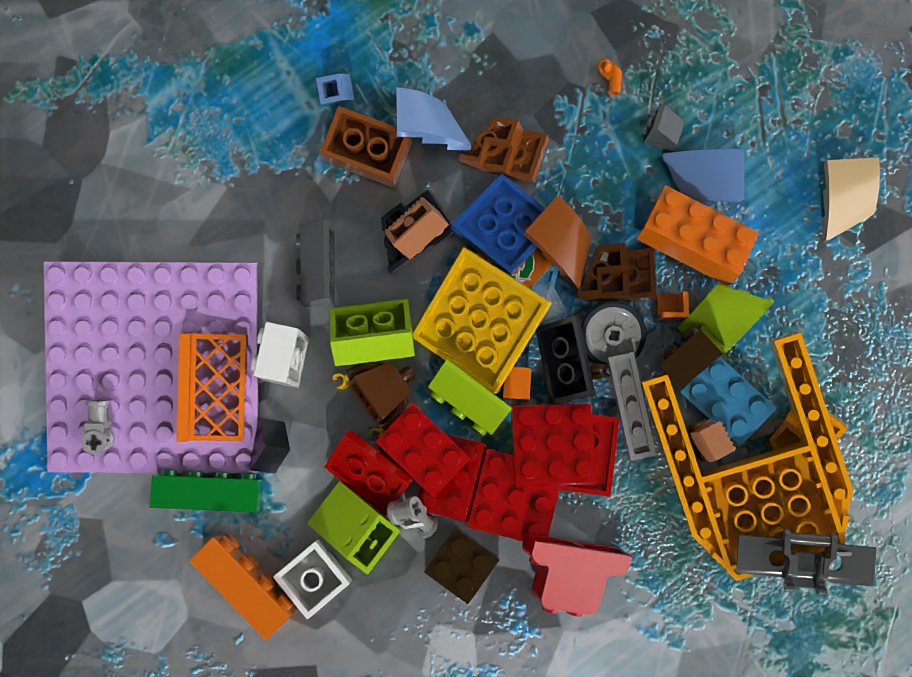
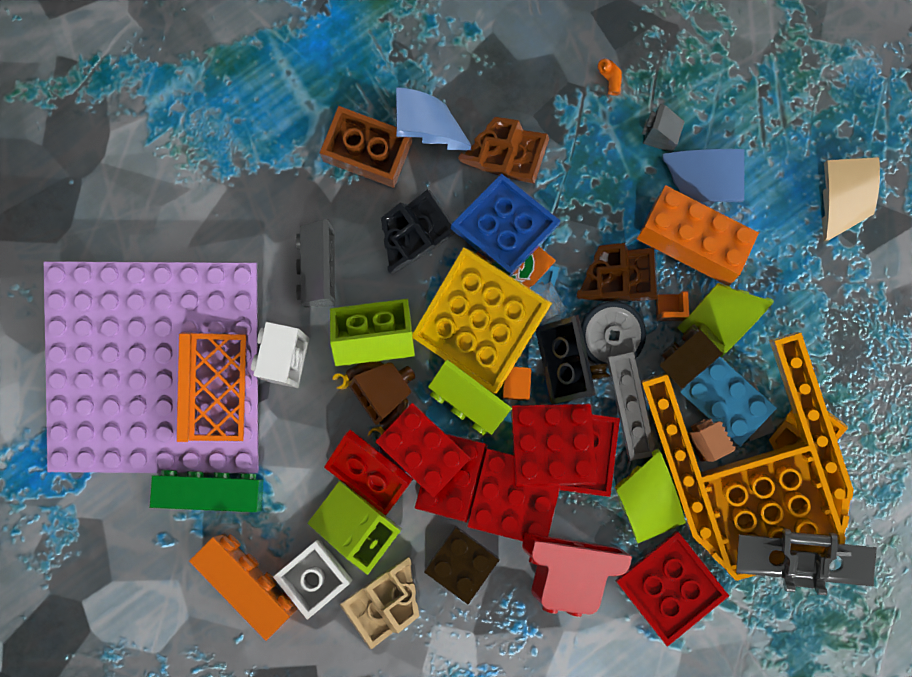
light grey connector [81,399,115,454] -> none
black slope [249,418,290,474] -> none
medium blue brick [316,73,354,105] -> none
nougat brick [385,197,449,259] -> none
light grey connector [387,496,438,538] -> none
dark orange slope [523,195,592,290] -> none
none -> tan slope [339,557,419,649]
none -> lime slope [615,449,686,543]
none -> red plate [615,531,729,647]

